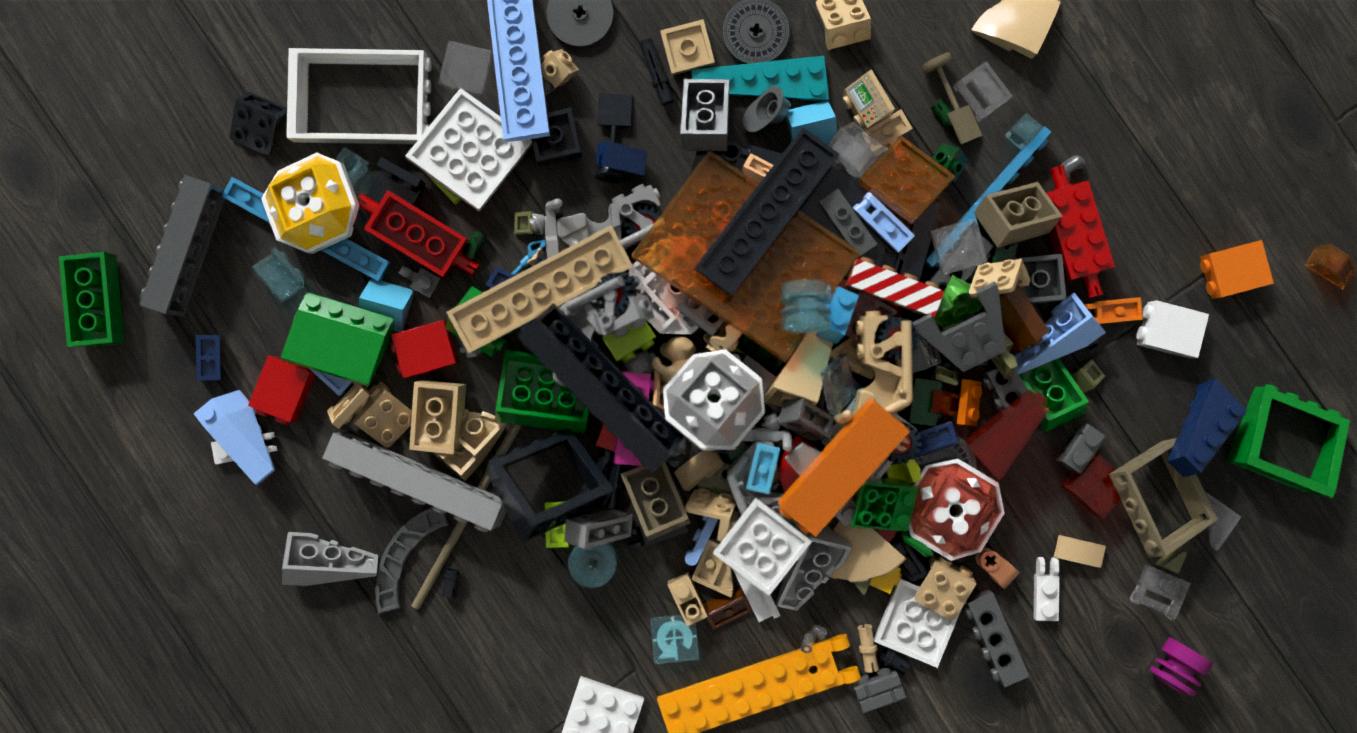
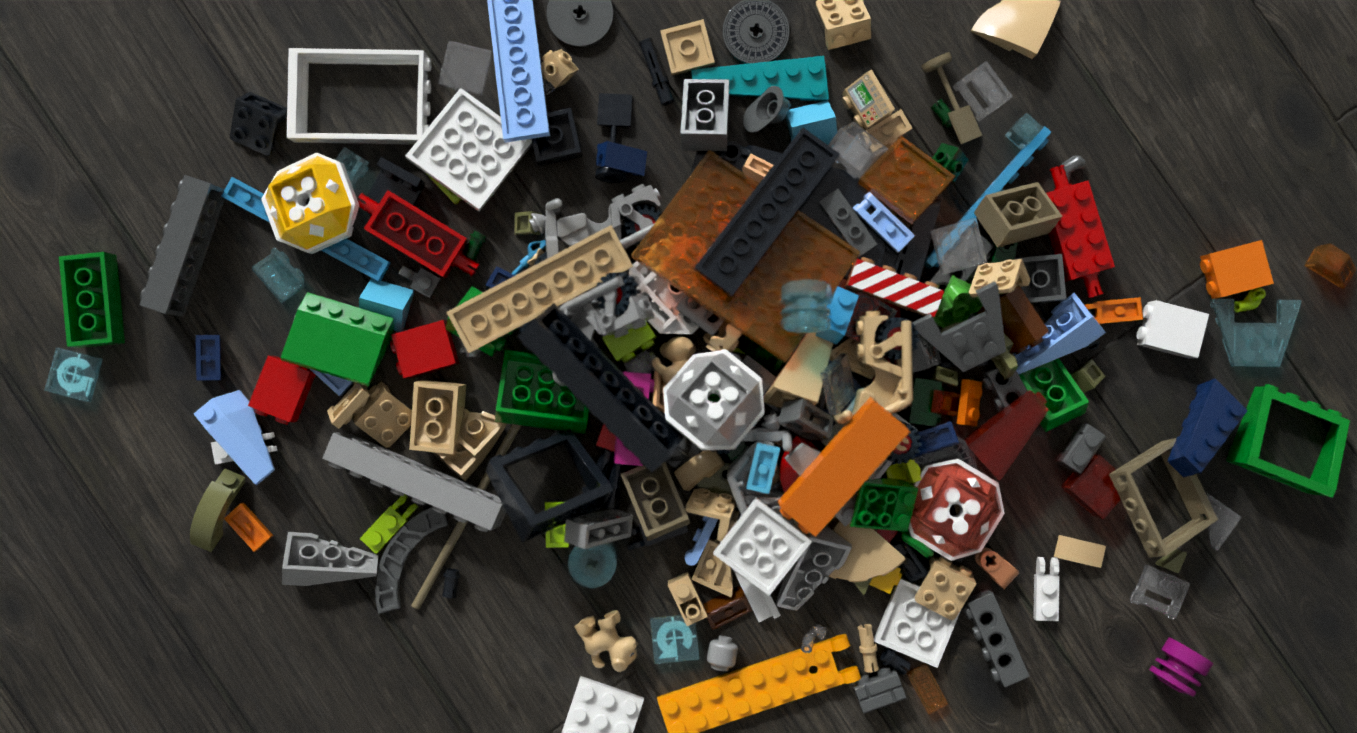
none -> clear light blue tile [44,347,103,402]
none -> olive arch [190,469,246,552]
none -> orange plate [224,503,274,552]
none -> lime hinge [360,494,418,554]
none -> tan animal [575,610,638,672]
none -> light grey head [707,636,738,671]
none -> clear orange tile [906,663,948,714]
none -> clear light blue wing [1210,299,1301,367]
none -> lime arm [1233,288,1266,312]

